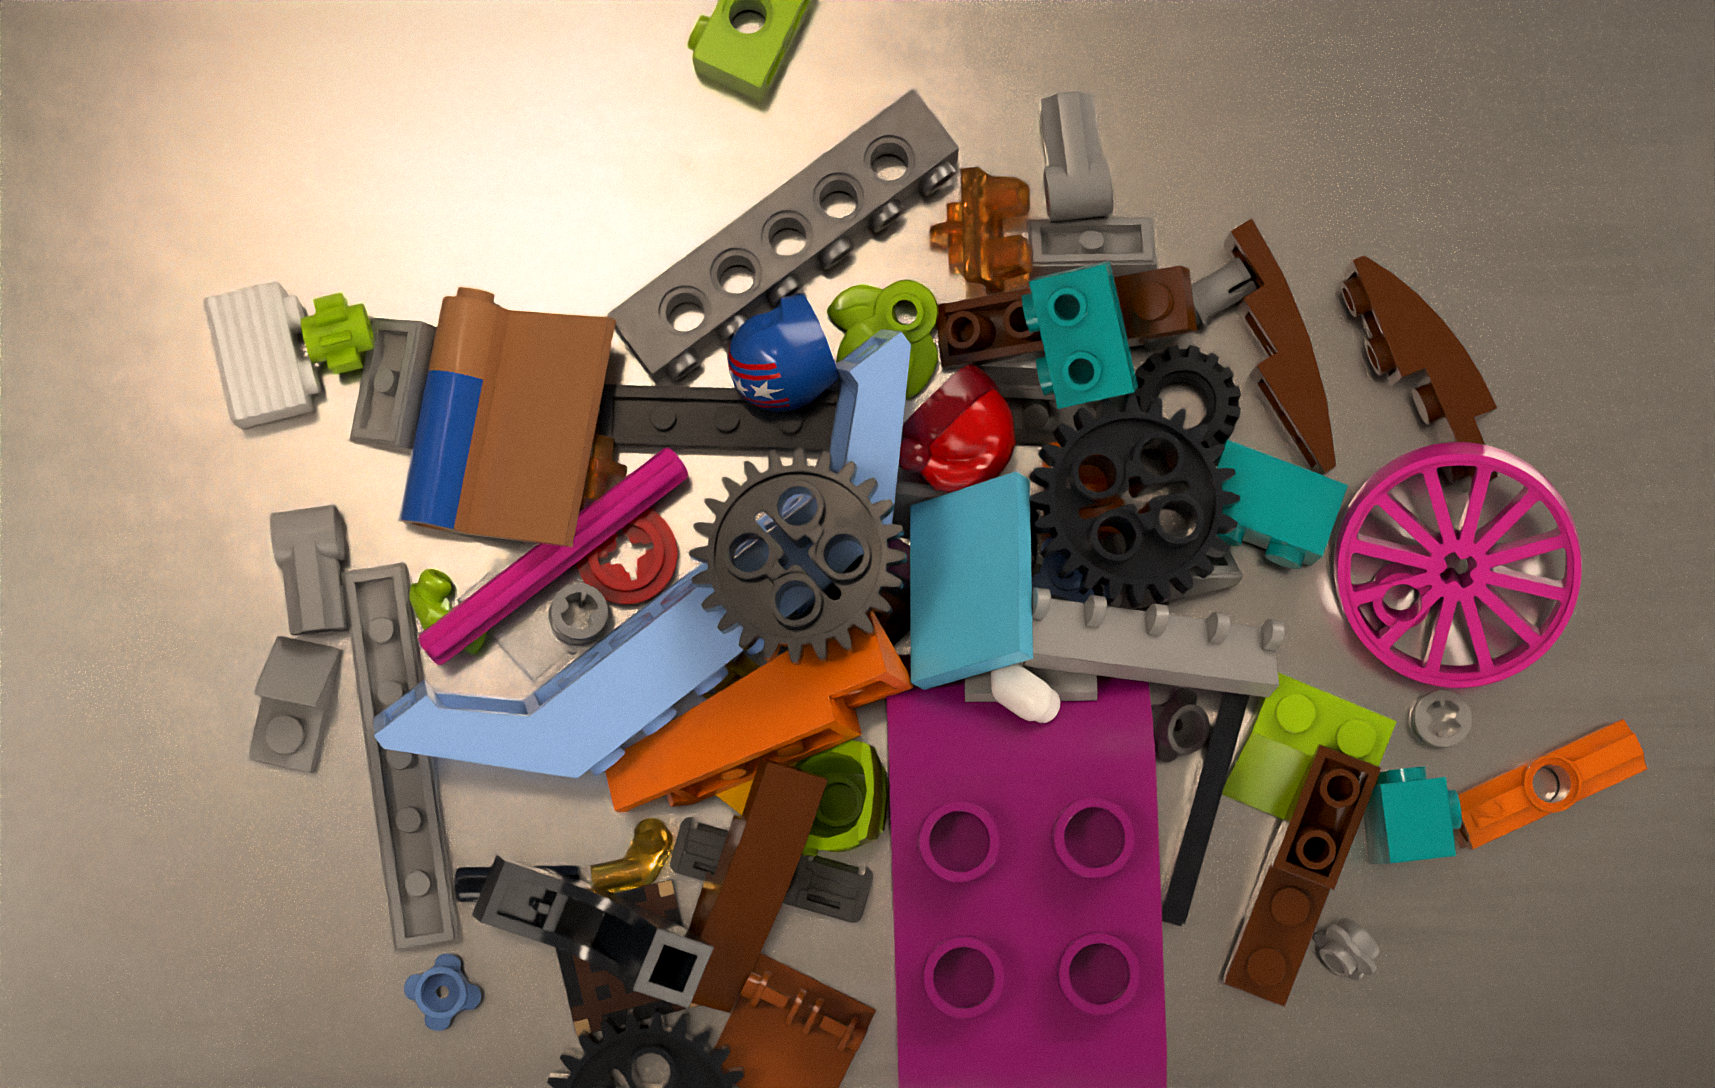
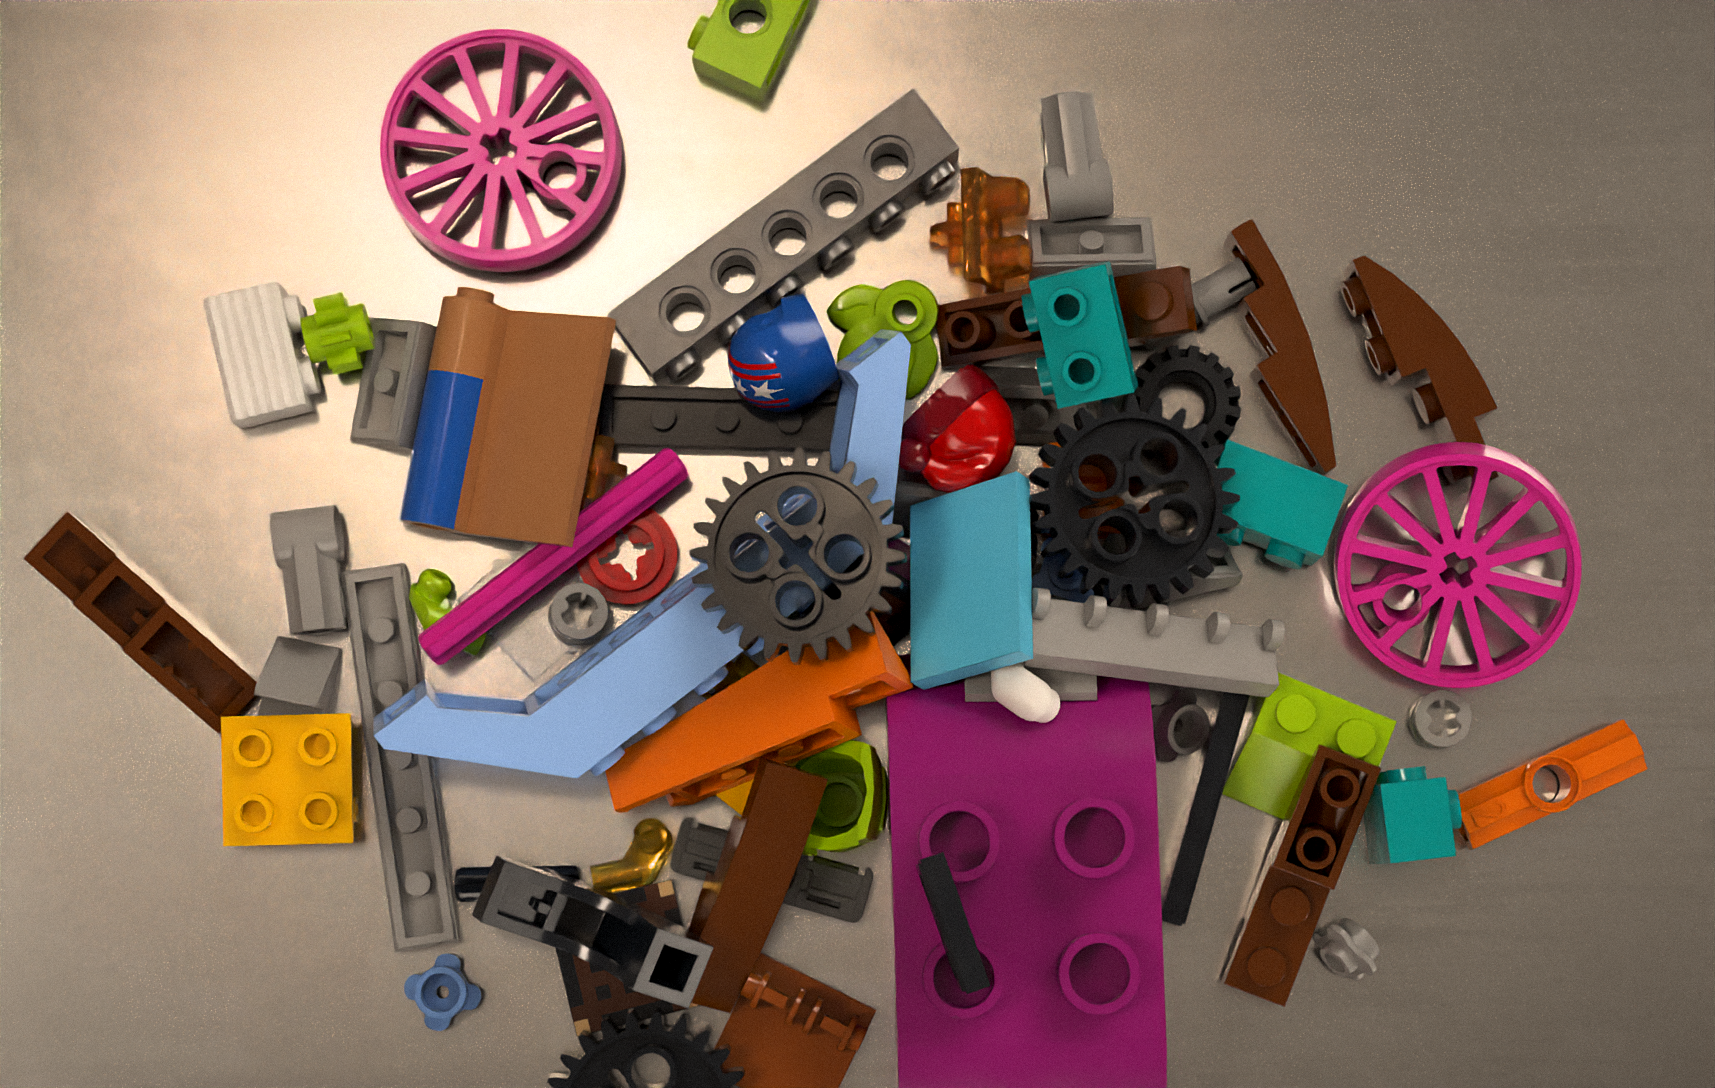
none -> reddish brown slope [23,509,258,734]
none -> yellow hinge [221,713,359,846]
none -> dark pink piece [380,29,622,272]
none -> black tile [915,852,990,994]

